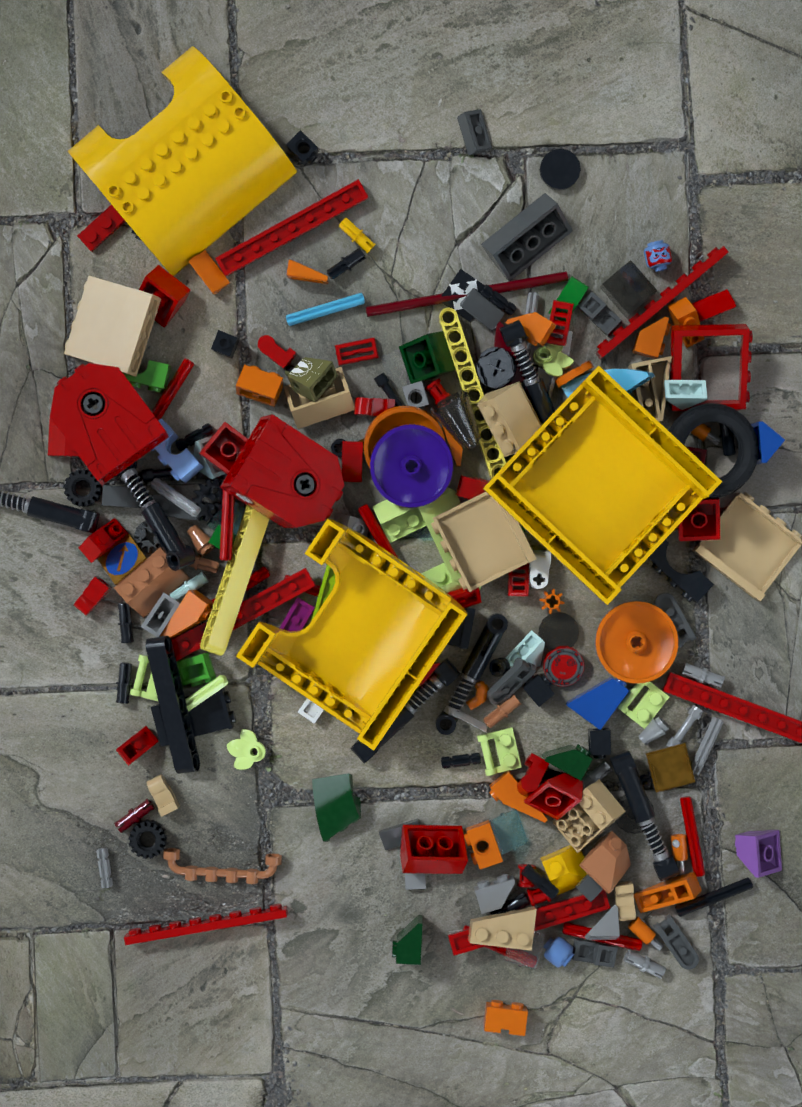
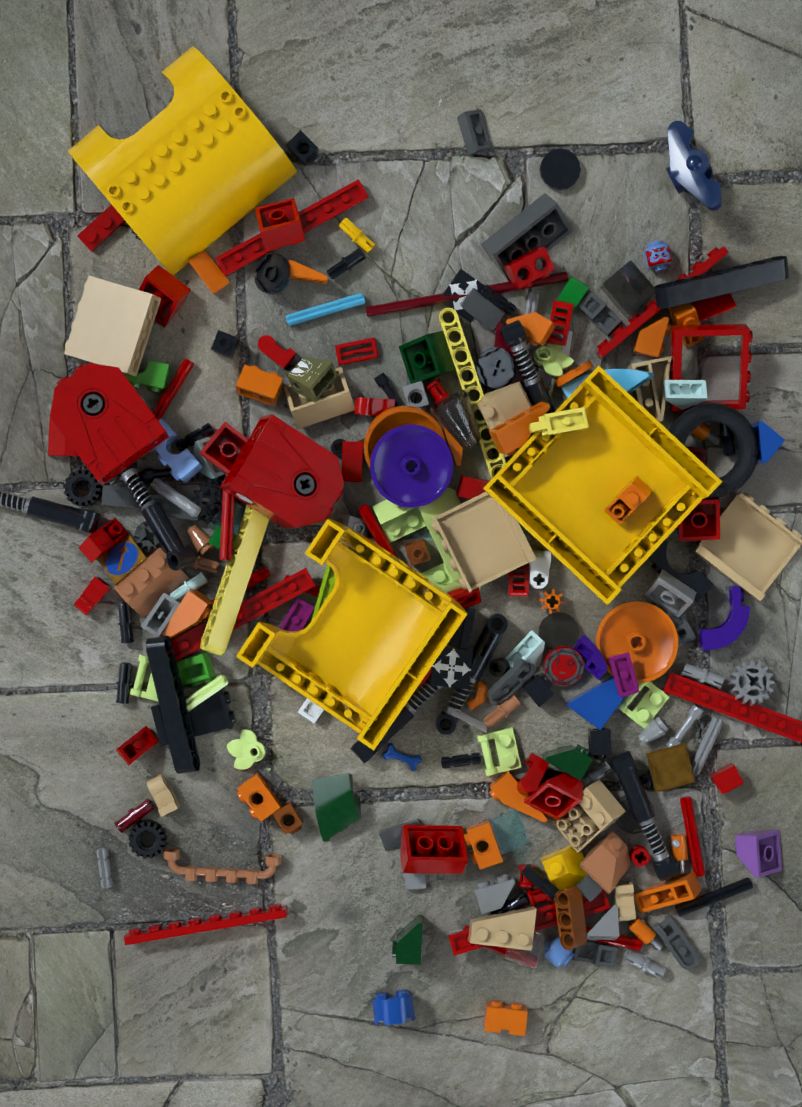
none -> orange brick [237,772,282,822]
none -> red slope [255,198,305,251]
none -> black tile [255,253,291,295]
none -> dark orange brick [273,801,304,835]
none -> blue brick [372,989,415,1025]
none -> blue piece [382,743,422,771]
none -> dark orange brick [404,538,430,566]
none -> black sticker [430,648,473,690]
none -> orange slope [489,401,550,455]
none -> red brick [503,247,555,290]
none -> light yellow hinge [528,407,589,436]
none -> dark orange beam [555,886,587,950]
none -> dark purple slope [573,634,608,680]
none -> orange slope [604,476,652,525]
none -> magenta plate [608,652,640,697]
none -> red bush [629,845,650,867]
none -> light grey slope [644,569,697,617]
none -> black beam [654,256,789,309]
none -> dark blue piece [666,121,722,211]
none -> dark purple arch [699,585,750,650]
none -> red panel [710,763,744,795]
none -> light grey gear [729,660,775,706]

